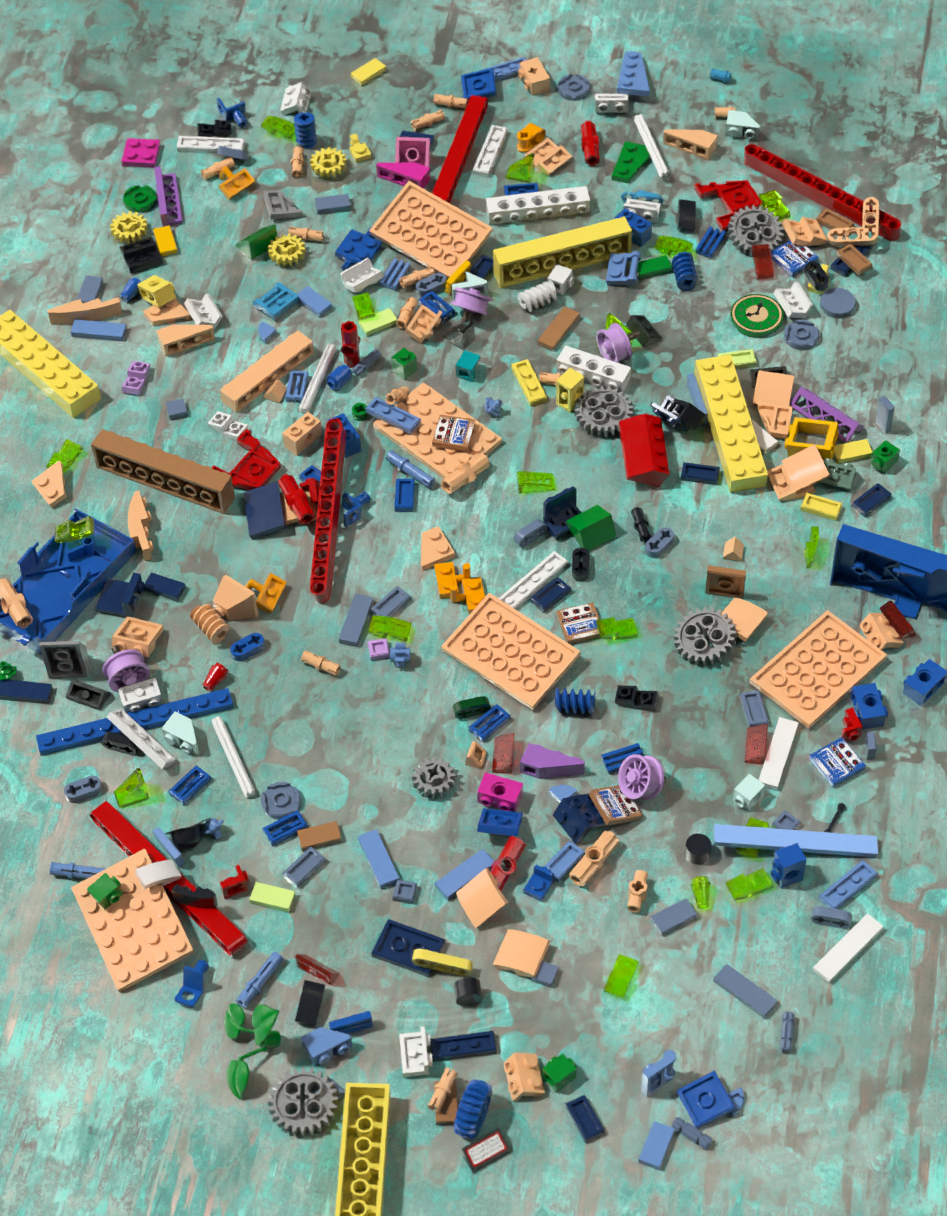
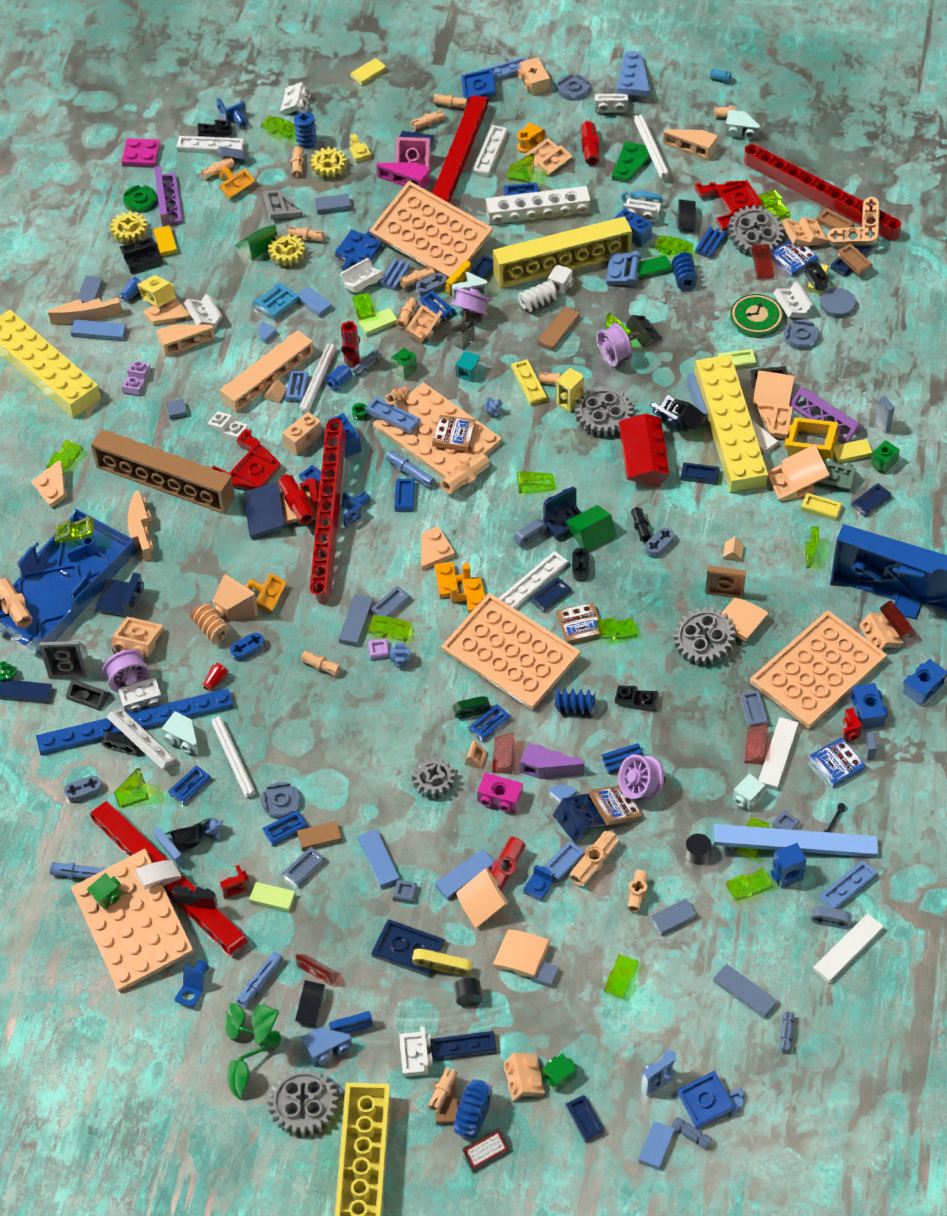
dark blue tile [144,572,186,602] -> none
blue tile [477,808,523,836] -> none
white brick [557,345,631,393] -> none
clear neon green cone [690,876,711,909] -> none

